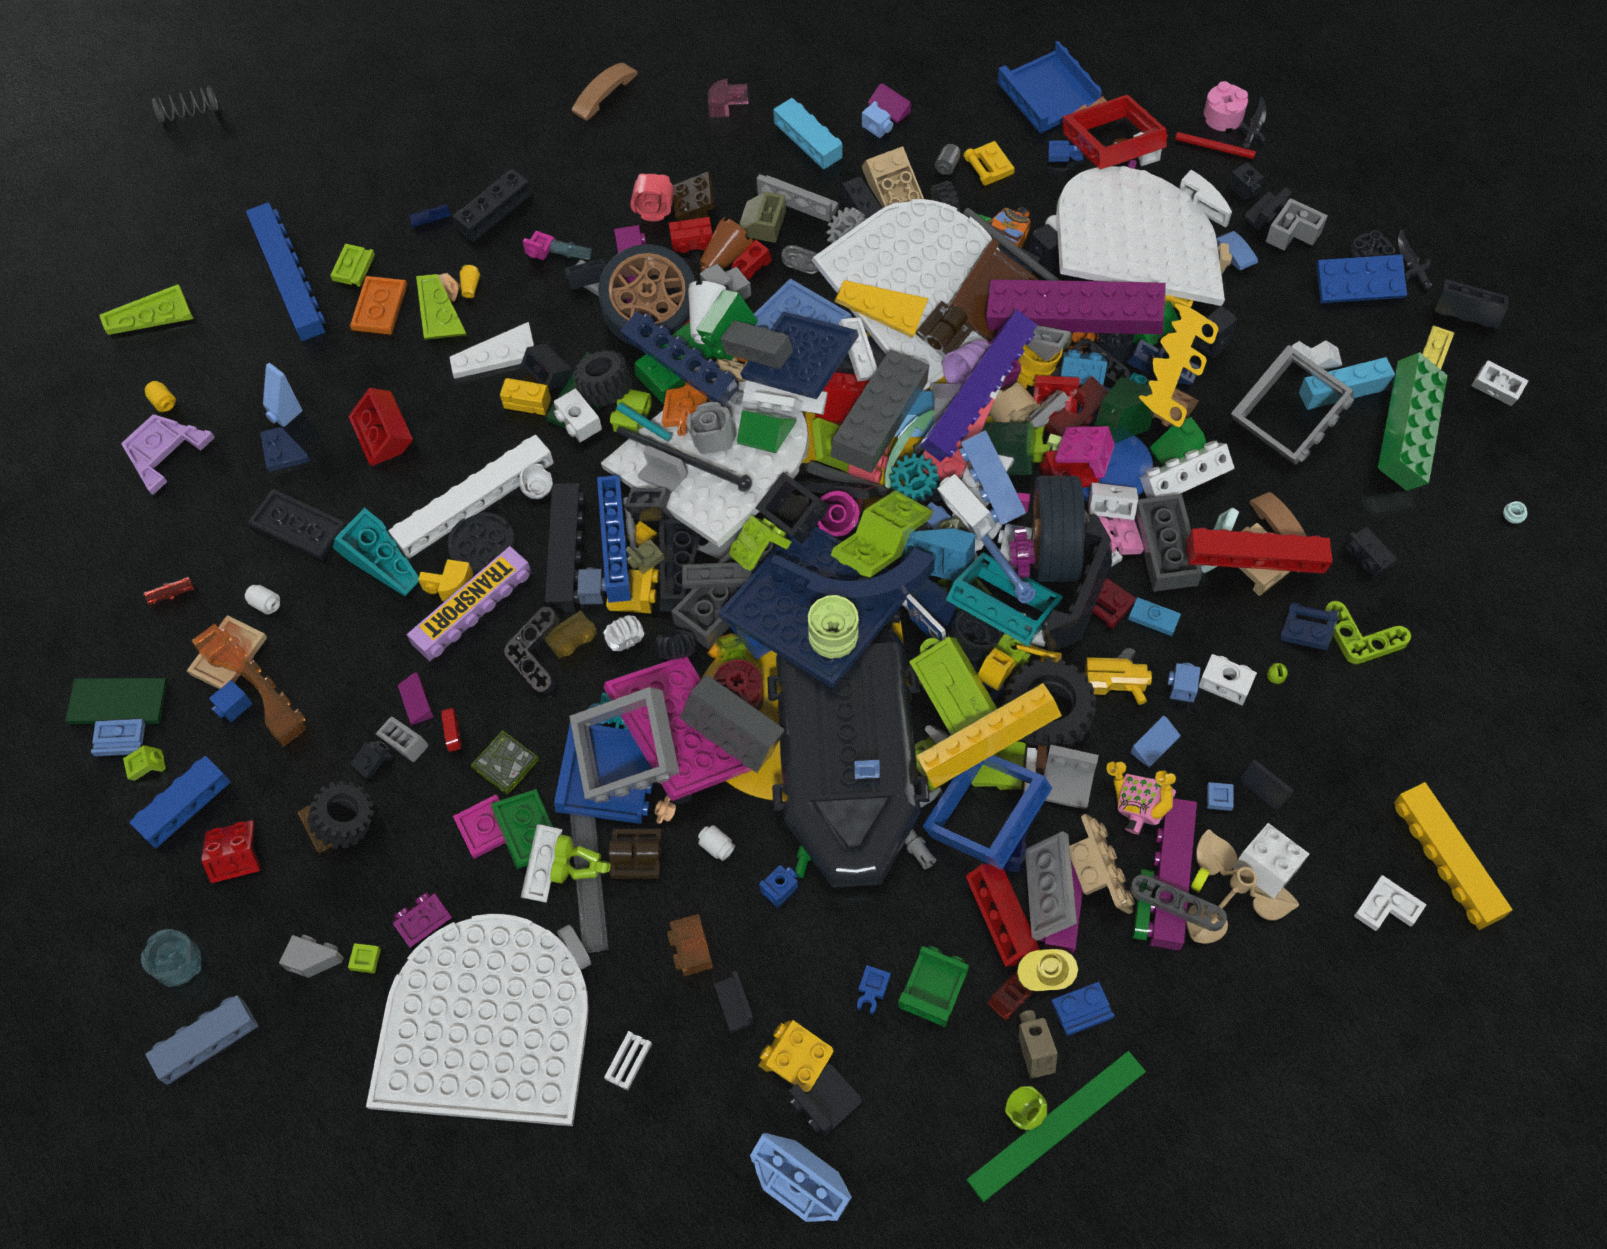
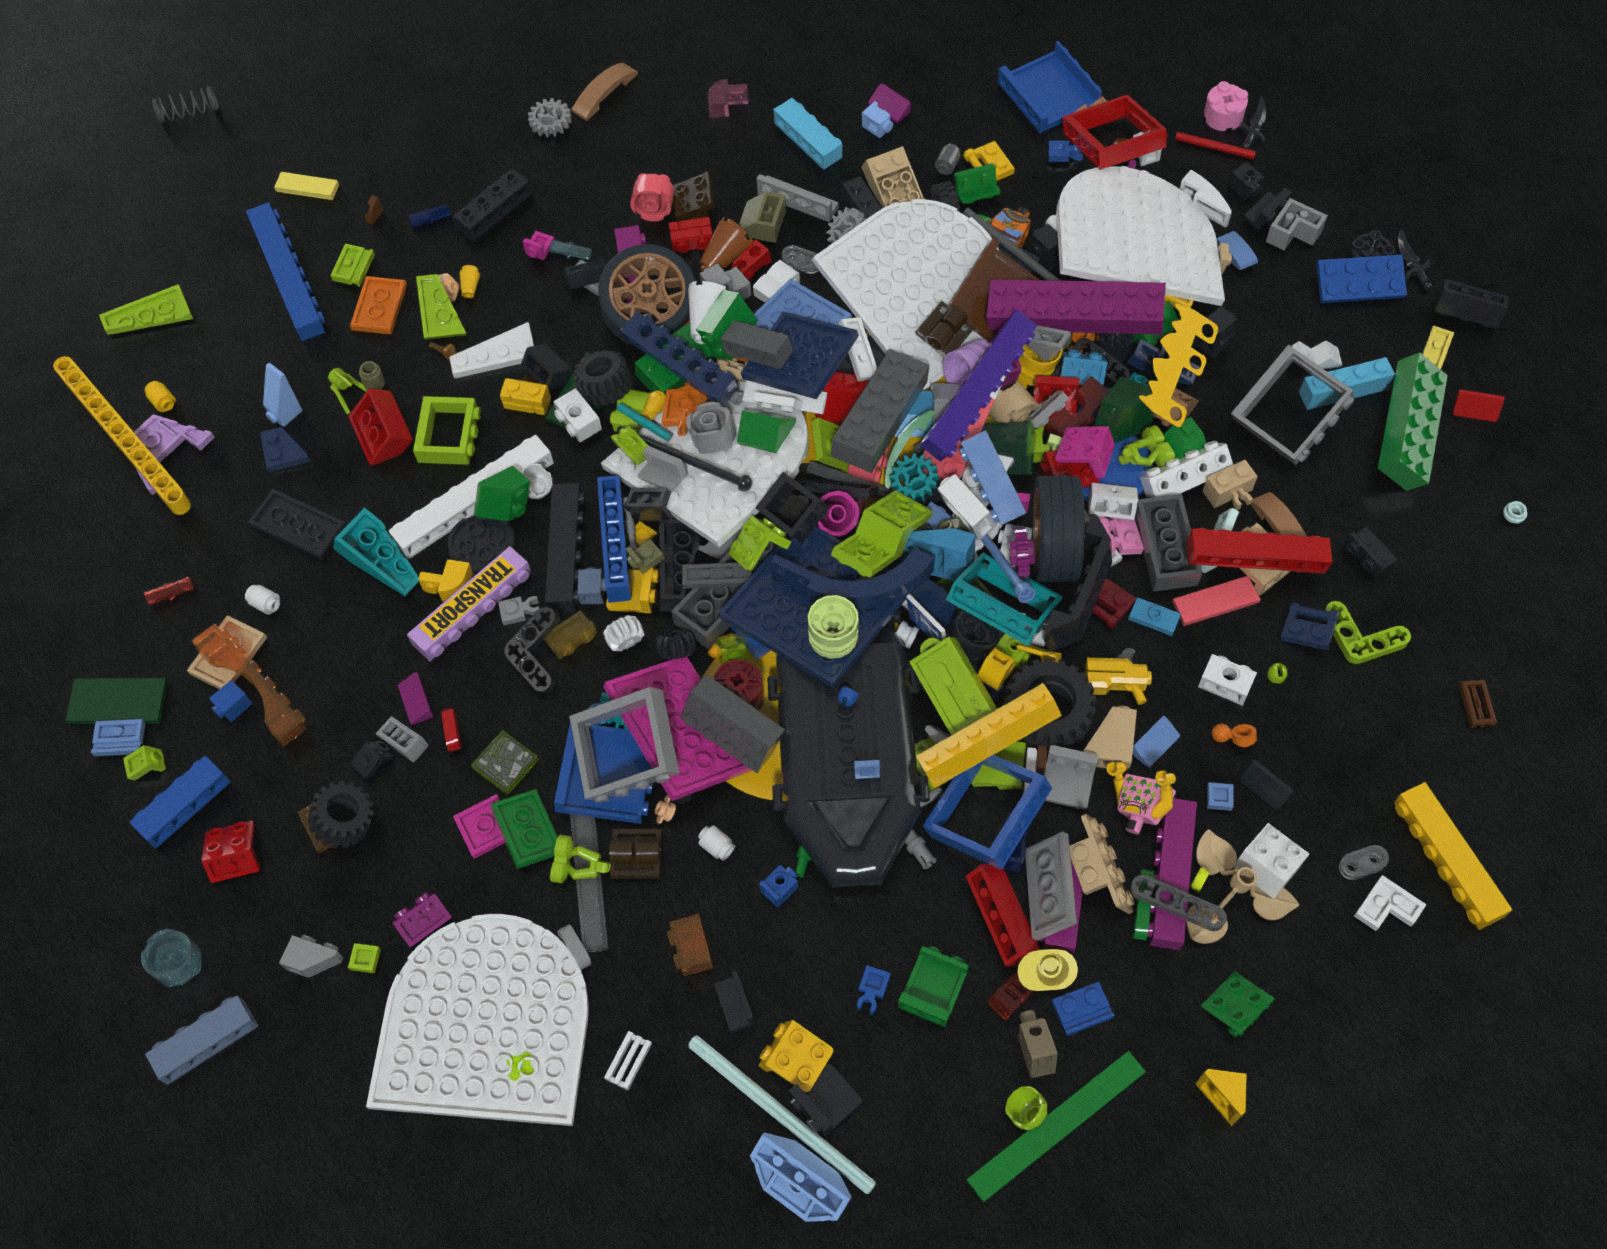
white tile [521,824,562,902] -> none
yellow wing [834,280,928,338] -> none
medium blue brick [1167,663,1200,702] -> none
white brick [1471,361,1528,406] -> none
none -> yellow beam [53,356,191,515]
none -> light yellow tile [275,172,339,200]
none -> lime plant [328,368,367,415]
none -> olive brick [359,361,385,390]
none -> reddish brown tile [365,195,383,225]
none -> lime window [413,396,481,465]
none -> clear orange hand [429,342,457,360]
none -> green slope [474,466,530,521]
none -> light grey plate [498,596,540,625]
none -> clear neon green plate [506,1052,534,1081]
none -> light grey gear [528,98,571,137]
none -> lime hips [611,425,648,465]
none -> yellow cone [641,390,666,421]
none -> light aqua axle [688,1036,875,1194]
none -> white brick [753,260,800,303]
none -> blue hinge [838,687,859,707]
none -> white wheel [896,620,920,649]
none -> green bracket [954,163,1000,204]
none -> tan slope [1083,706,1137,772]
none -> lime piece [1118,425,1175,467]
none -> coral piece [1172,576,1260,626]
none -> yellow slope [1196,1069,1246,1126]
none -> green hinge [1201,971,1275,1037]
none -> tan brick [1203,460,1258,510]
none -> orange plate [1212,724,1257,747]
none -> clear plate [1339,845,1389,880]
none -> red slope [1452,390,1504,422]
none -> reddish brown tile [1459,679,1497,728]

